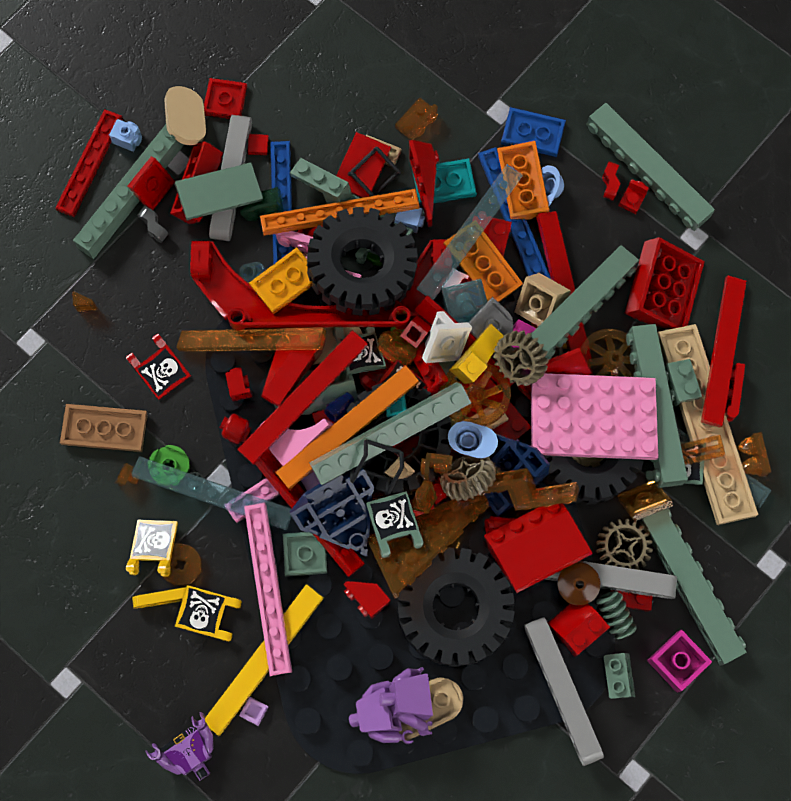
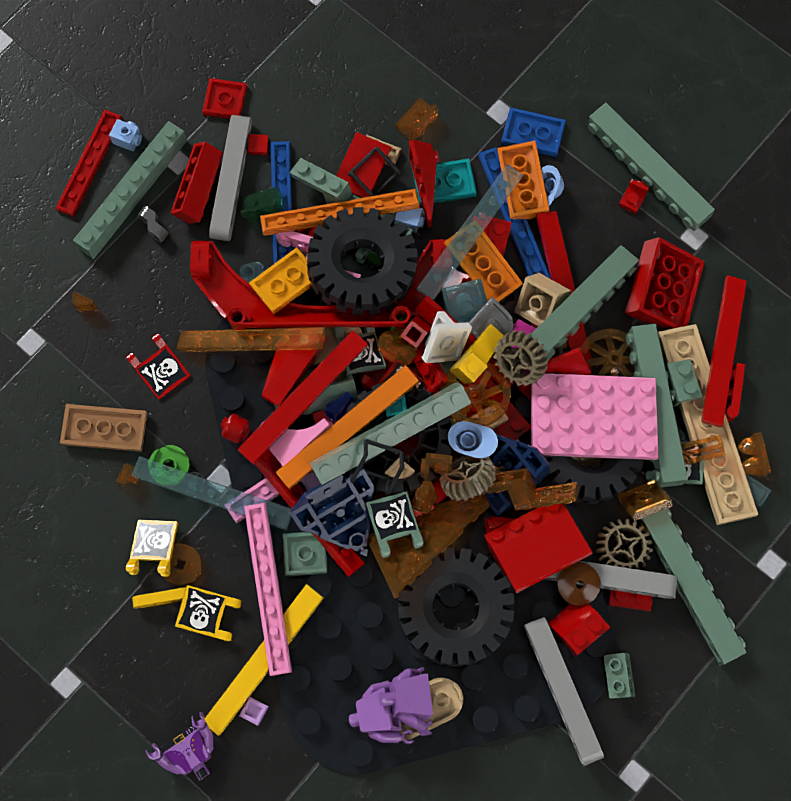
red tile [127,156,175,210] -> none
tan tile [165,86,206,145] -> none
sand green tile [175,163,263,220] -> none
red brick [225,368,252,401] -> none
red slope [344,581,391,619] -> none
sand green piece [596,591,637,639] -> none
red piece [602,161,621,201] -> none
dark pink brick [647,630,712,693] -> none

